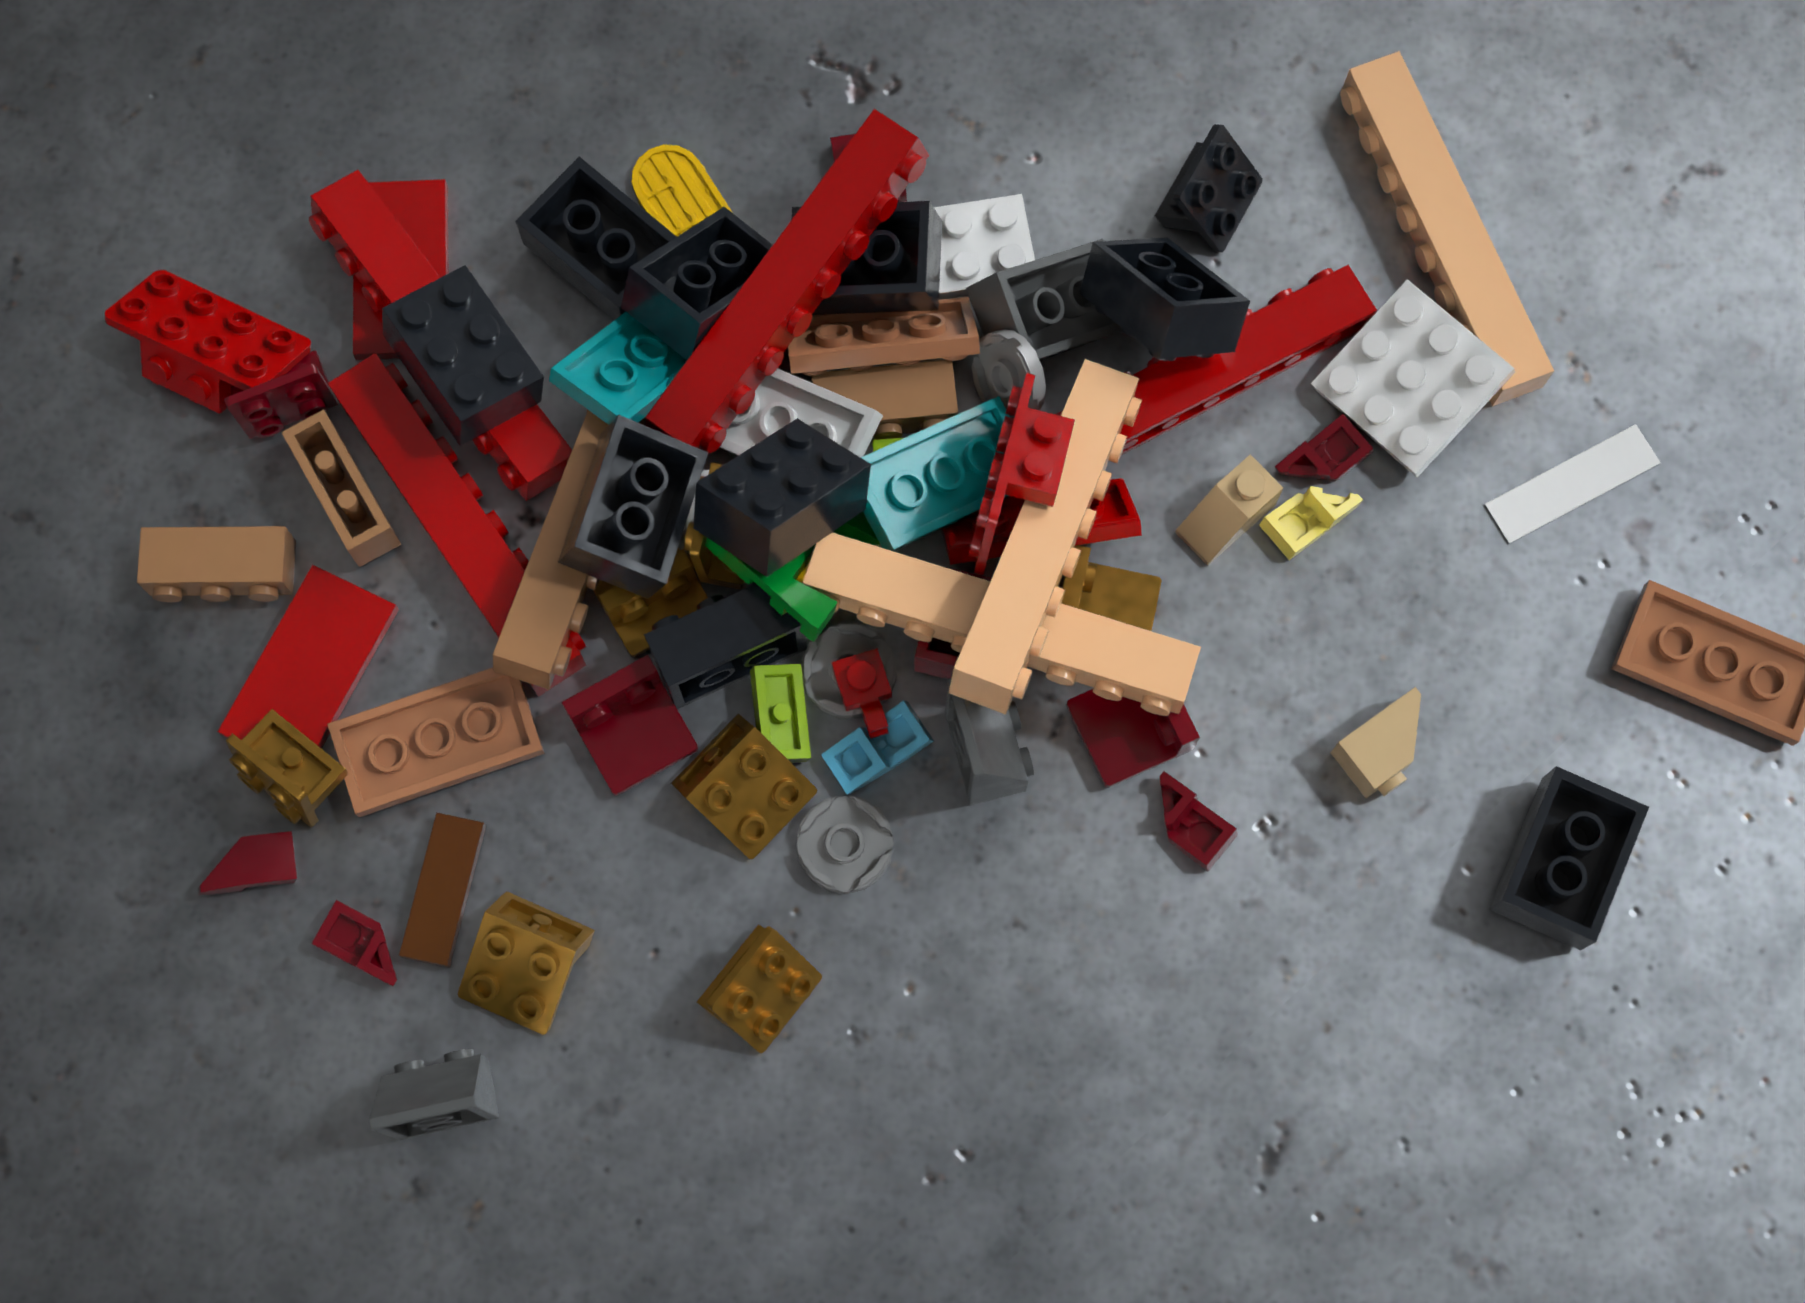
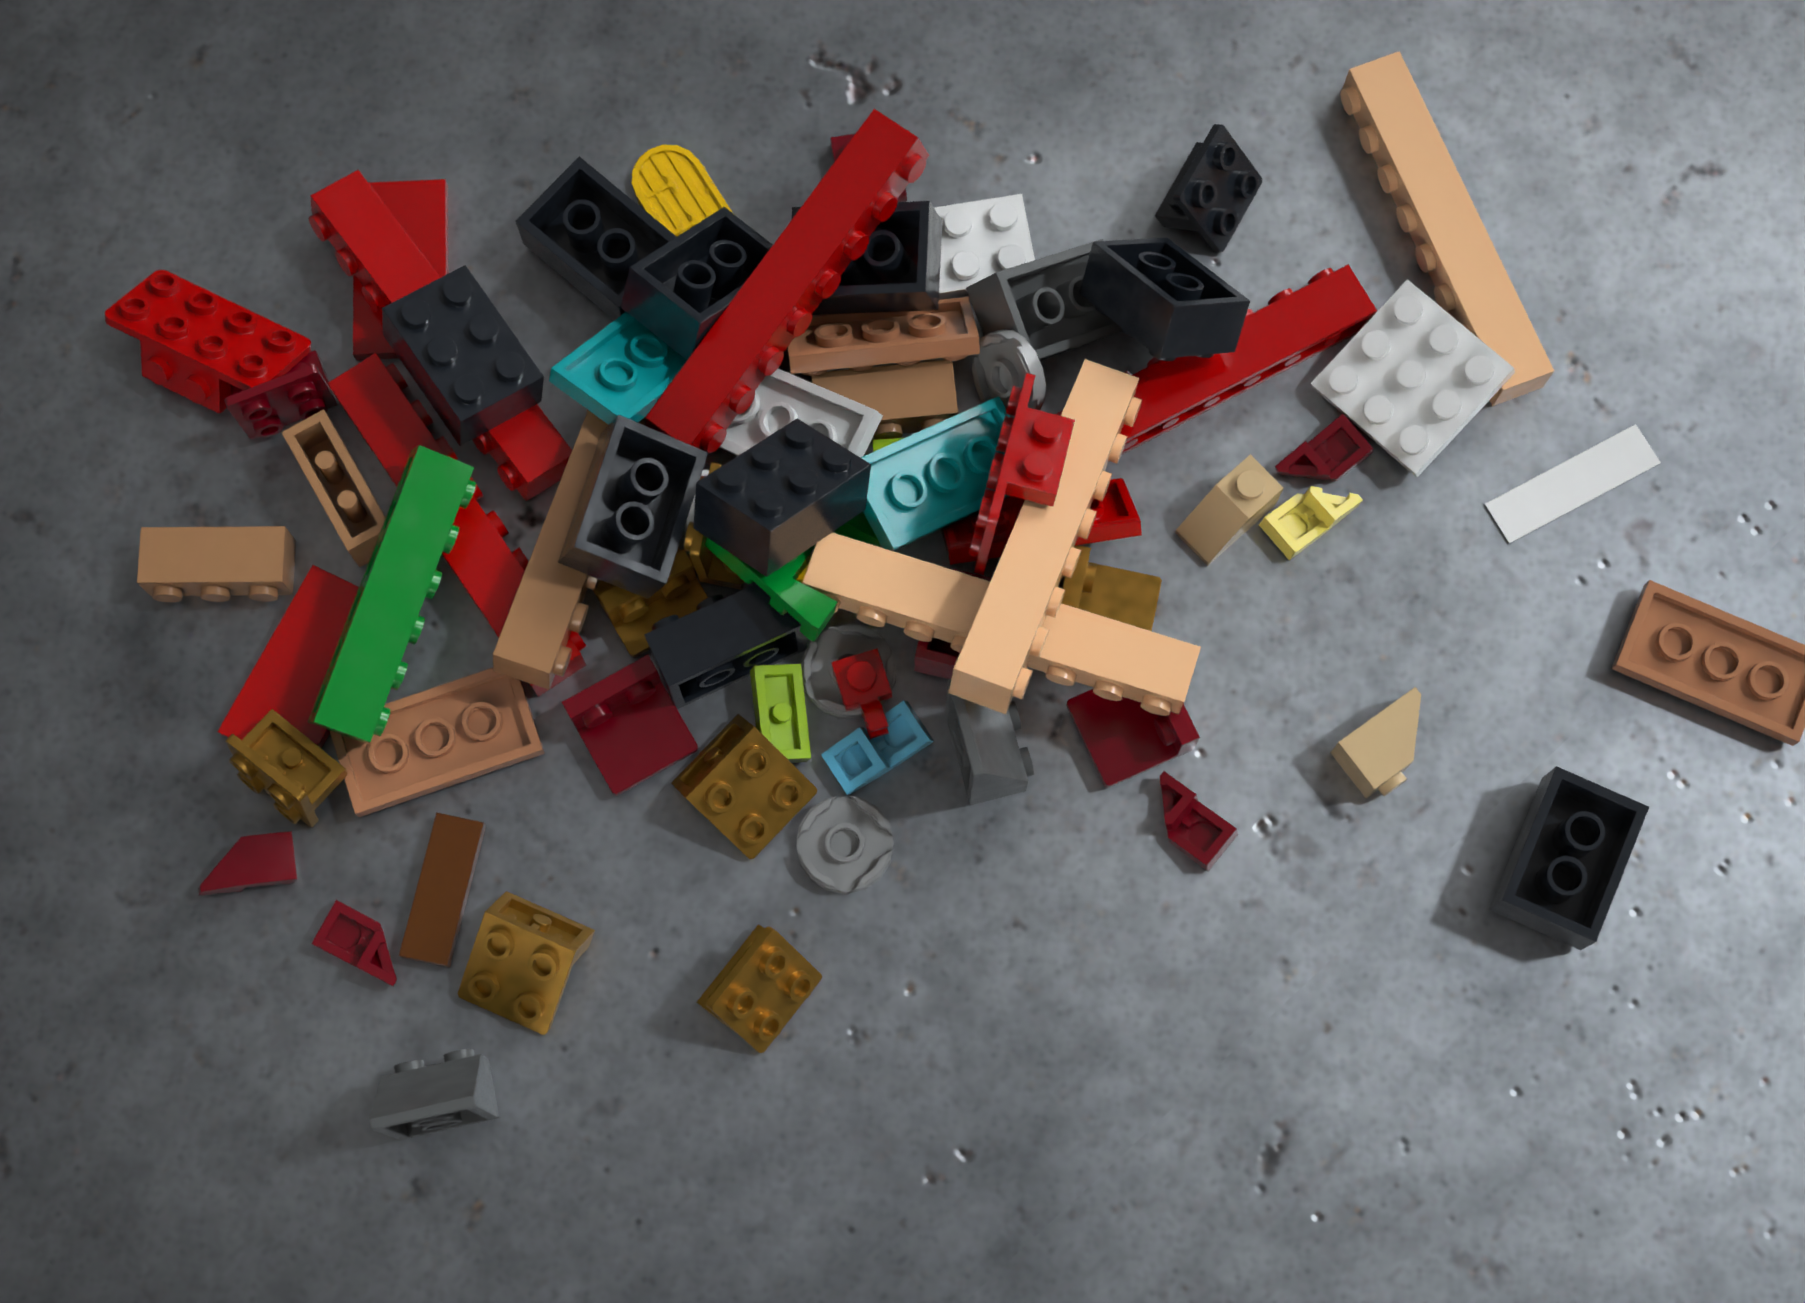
none -> green brick [308,445,476,742]

